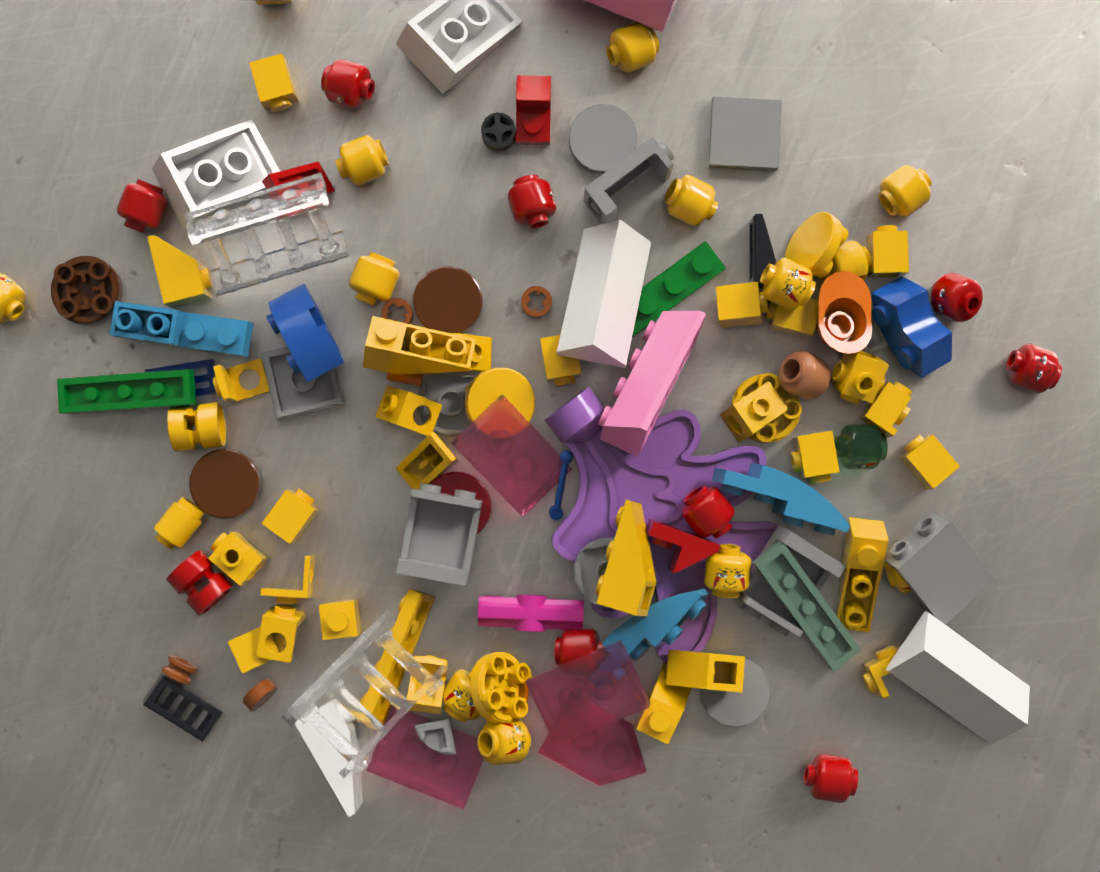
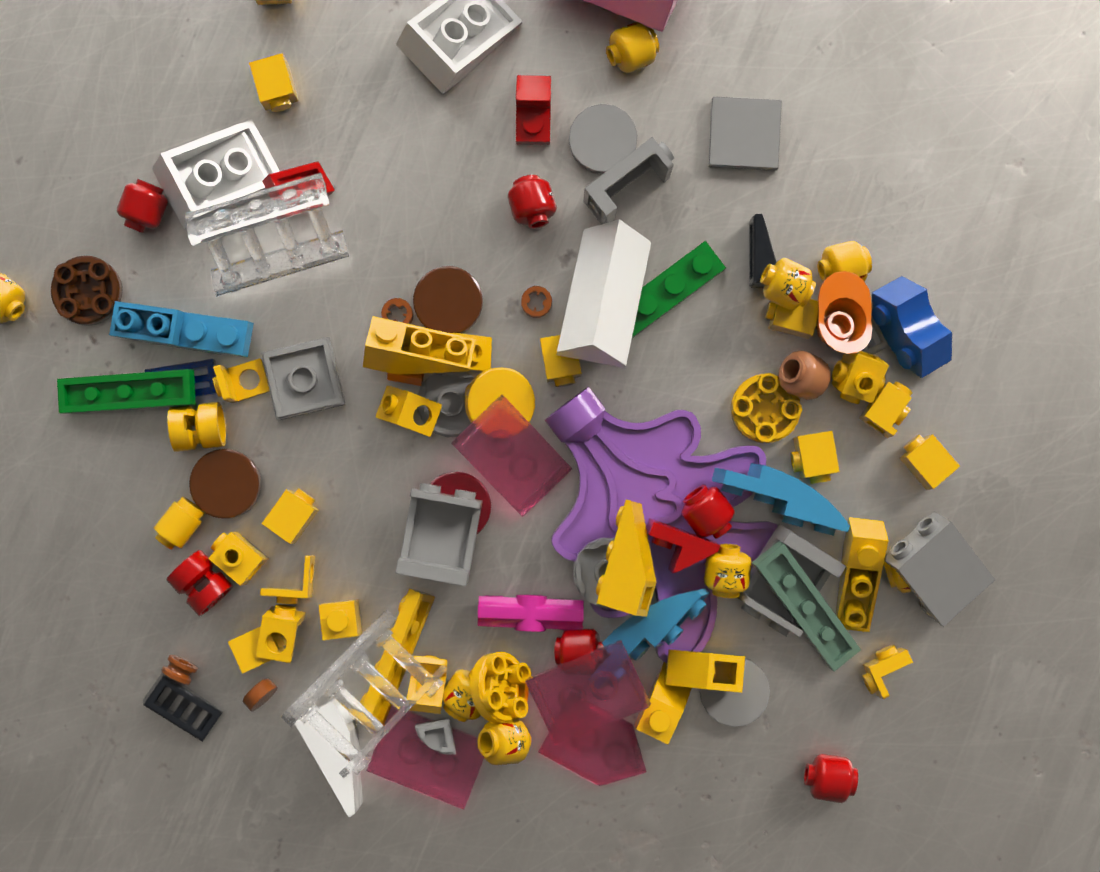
yellow slope [147,235,214,308] -> none
blue brick [266,283,345,382] -> none
red head [321,59,375,109] -> none
yellow head [335,135,389,186] -> none
yellow head [348,252,400,306] -> none
yellow slope [395,432,459,489] -> none
pearl dark grey wheel [481,112,516,152] -> none
blue hinge [549,450,573,520] -> none
bright pink slope [598,311,706,457] -> none
yellow head [664,175,718,226] -> none
yellow brick [716,282,769,328] -> none
yellow bracket [720,381,788,443] -> none
yellow tile [785,212,848,278] -> none
clear green head [834,424,888,470] -> none
yellow brick [867,225,909,278] -> none
yellow head [878,165,932,217] -> none
white slope [885,611,1030,744] -> none
red head [930,273,983,322] -> none
red head [1006,343,1062,394] -> none

